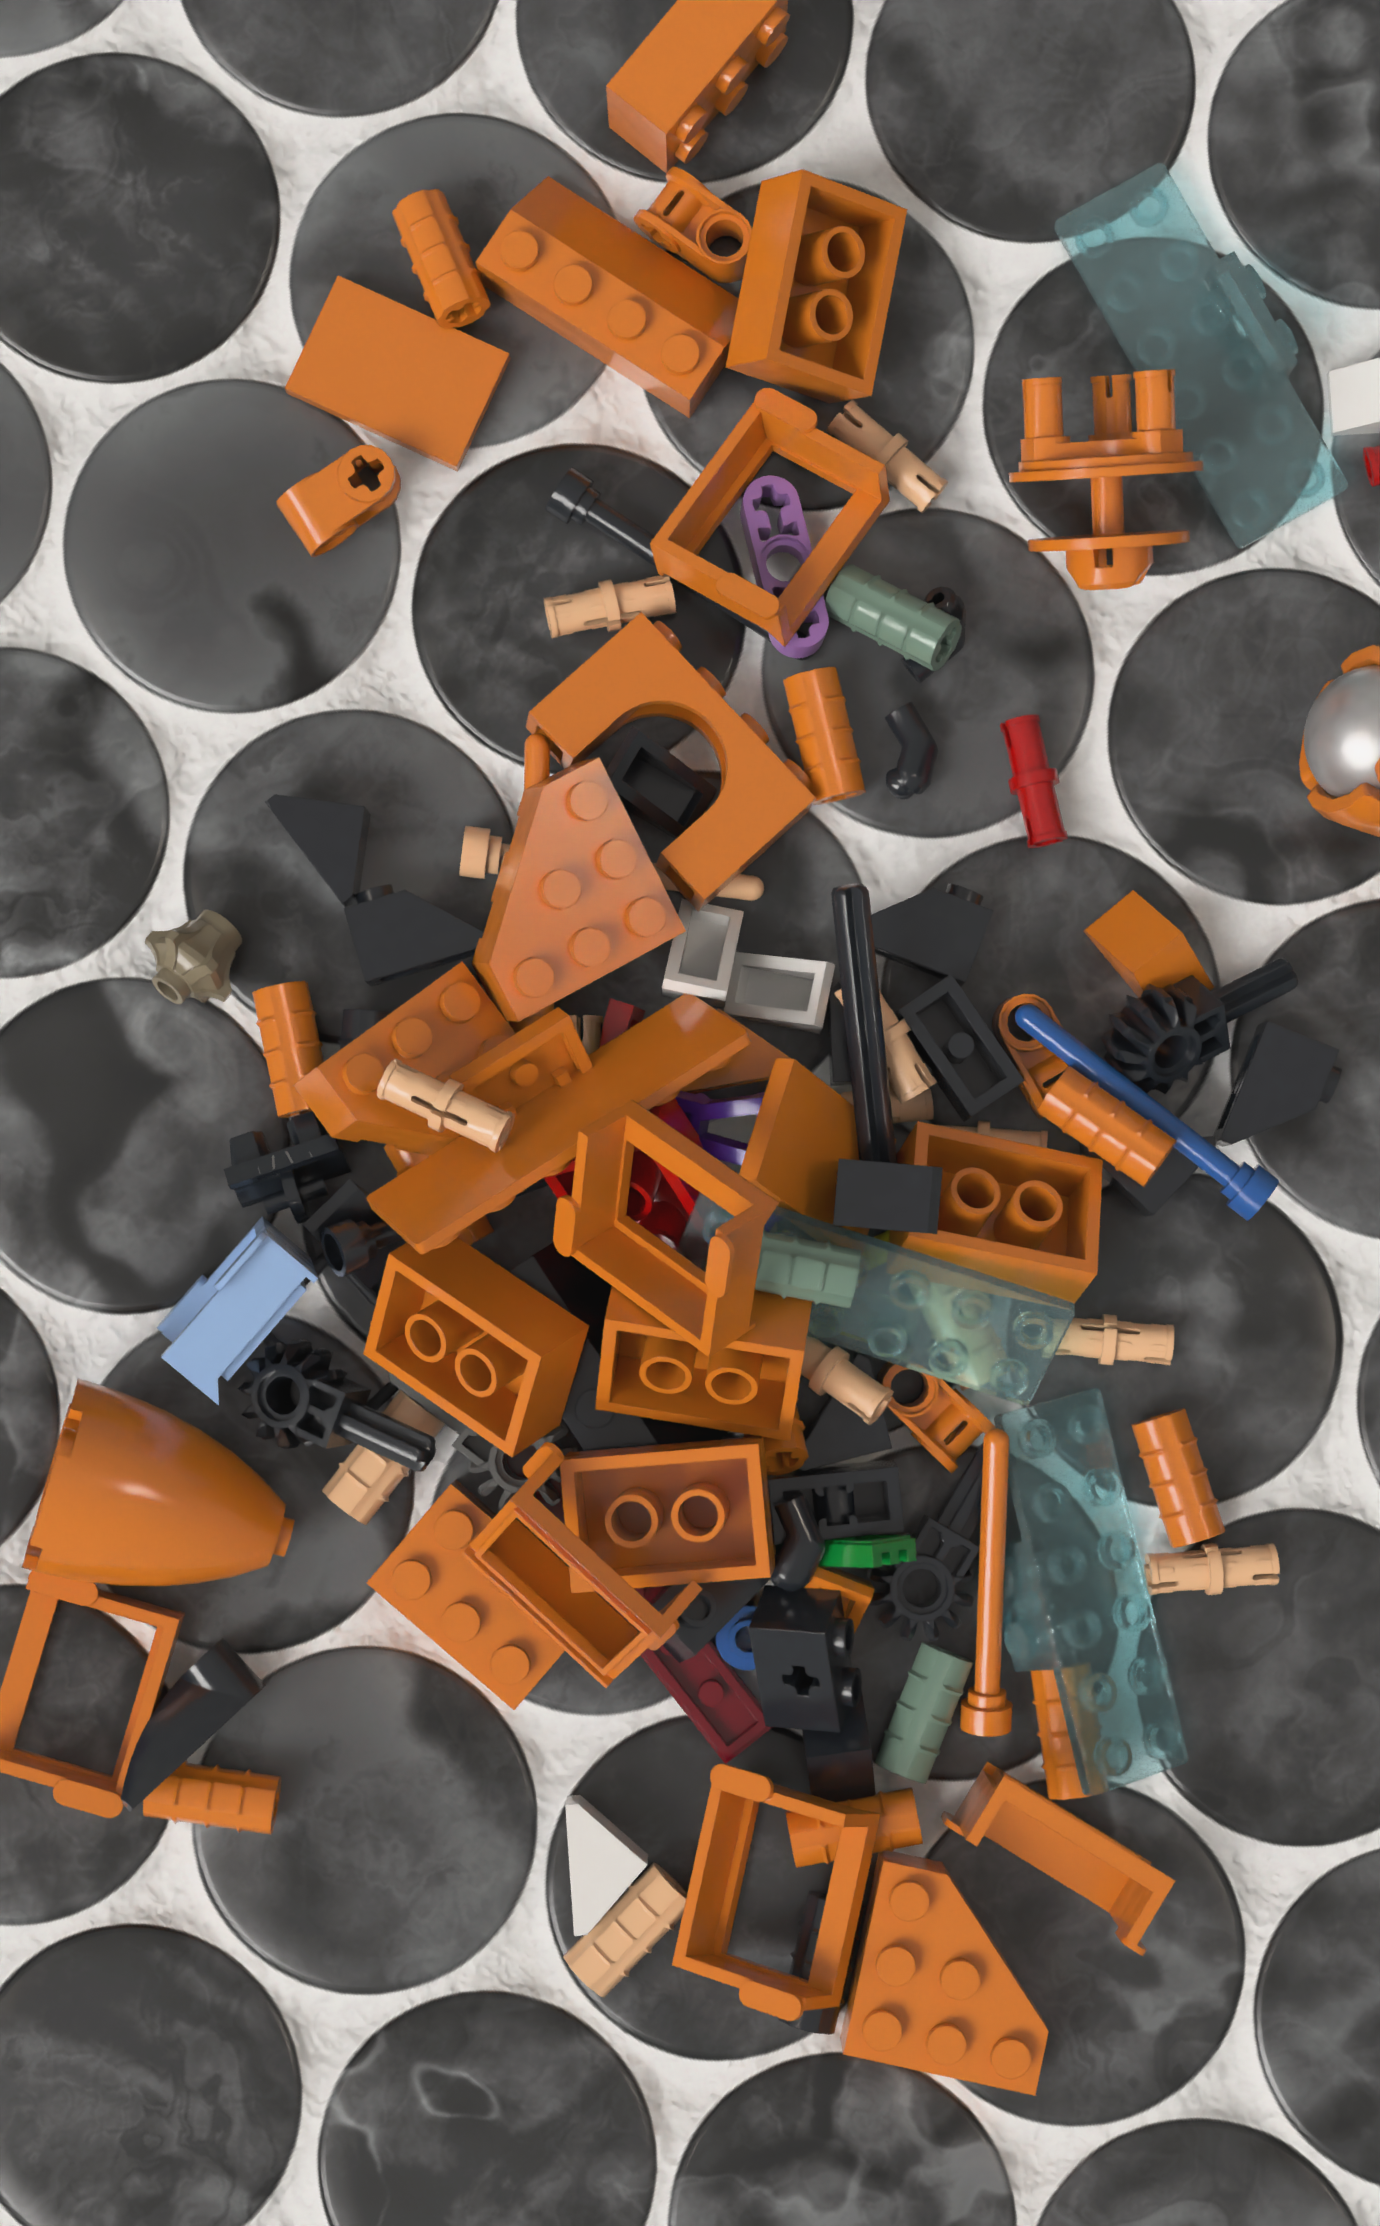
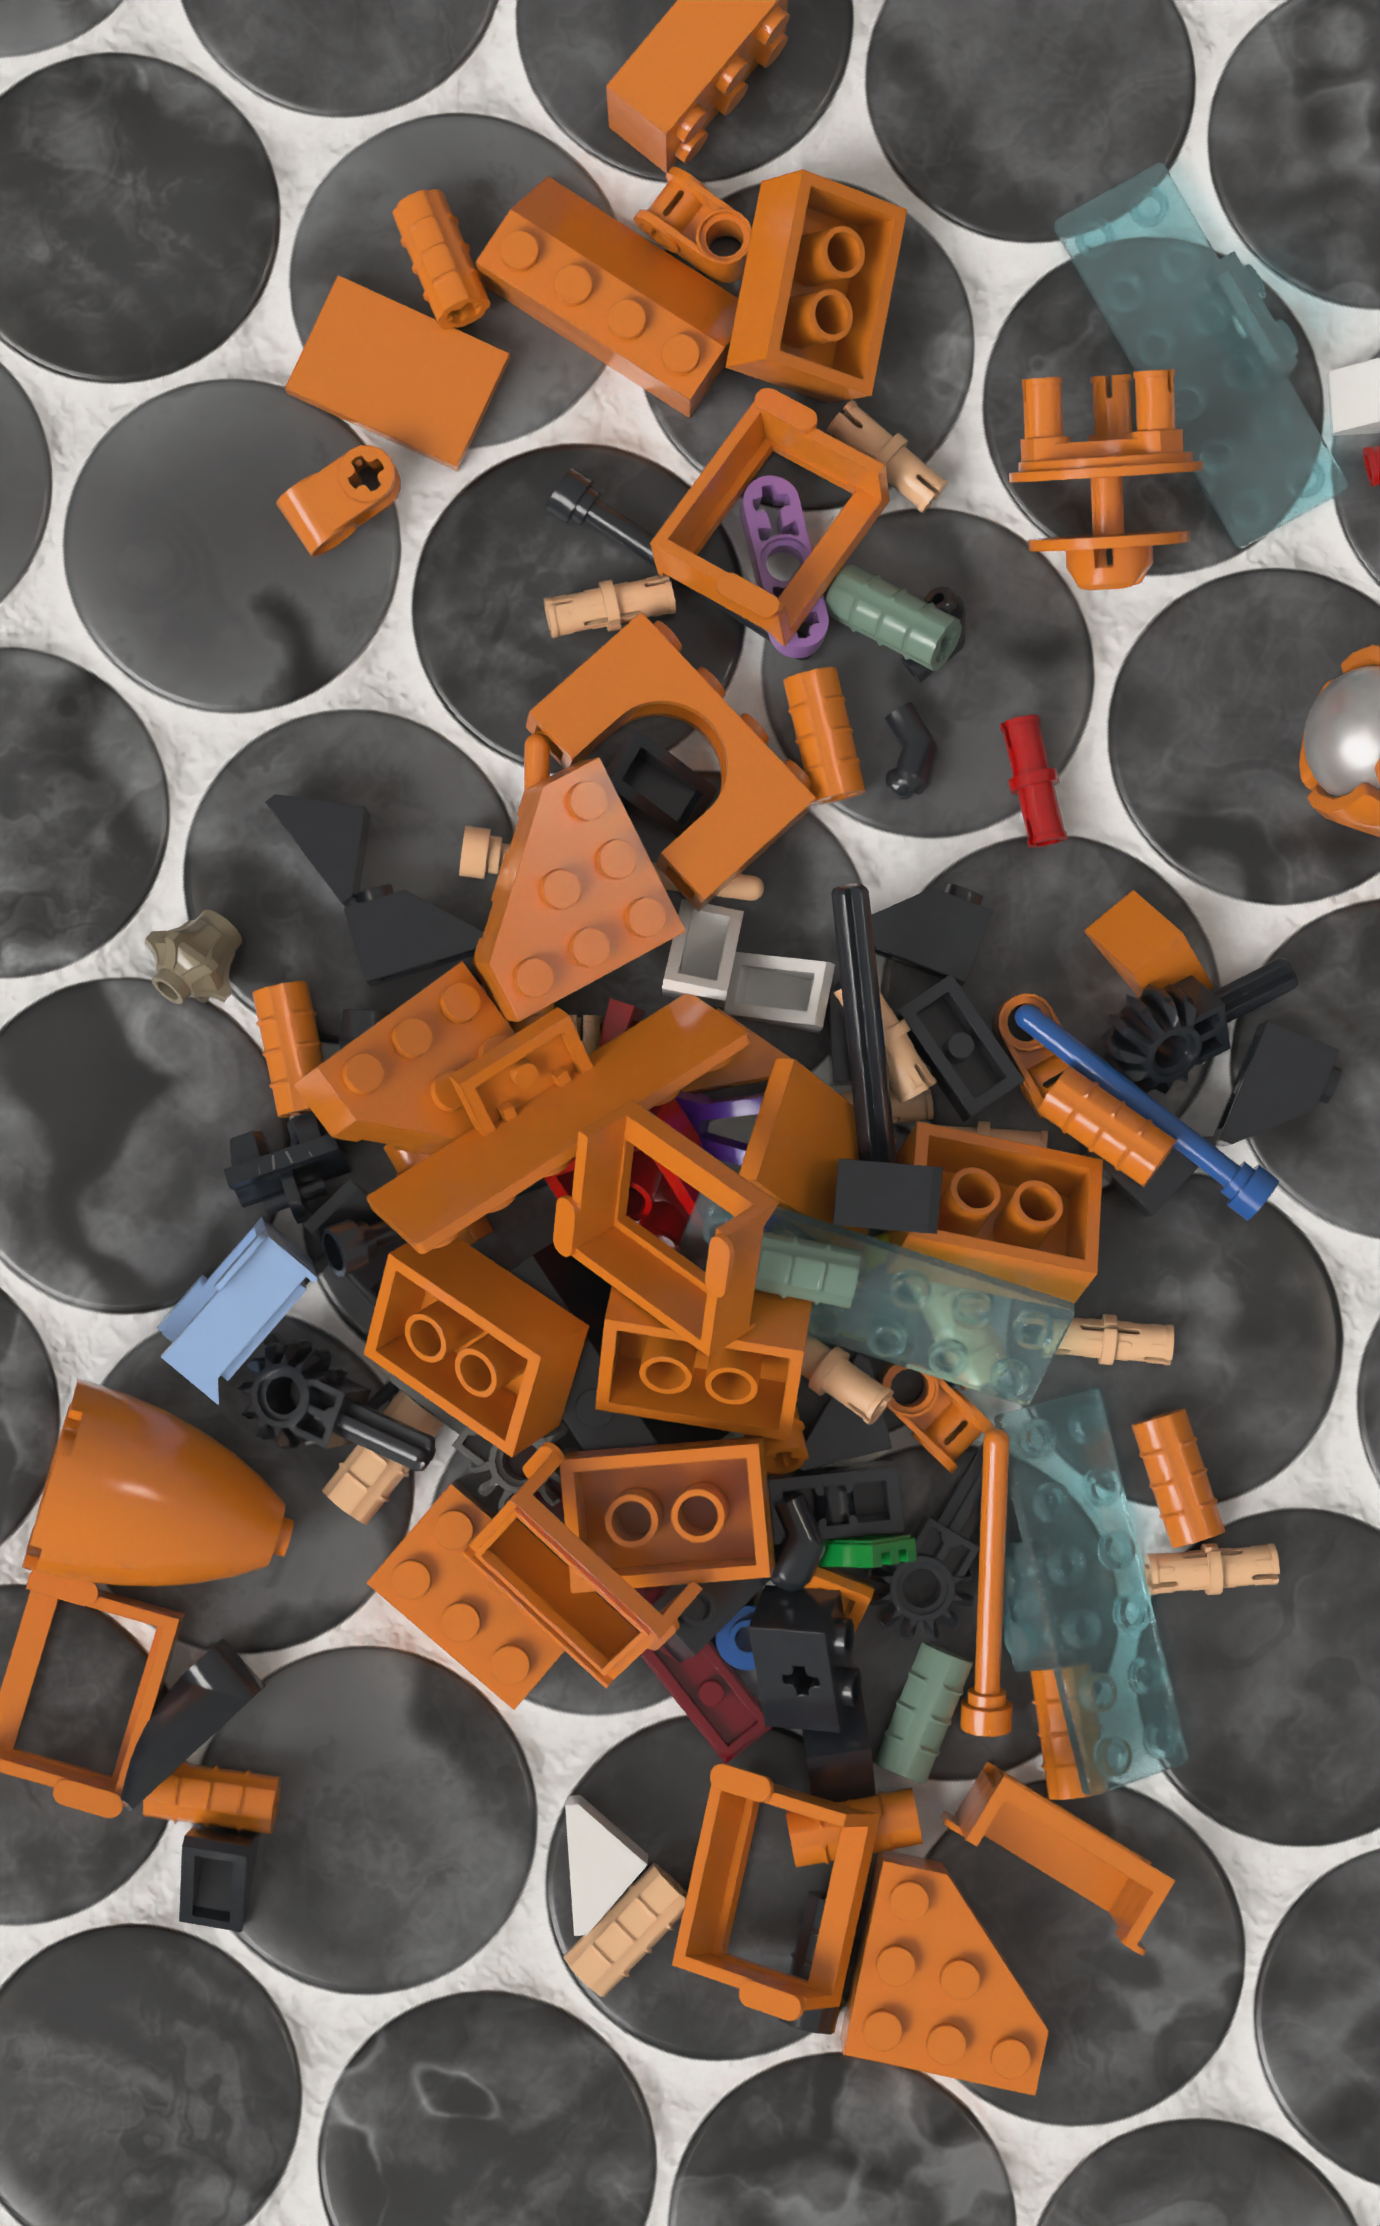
light nougat pin [377,1059,515,1153] -> none
none -> black slope [179,1824,260,1932]

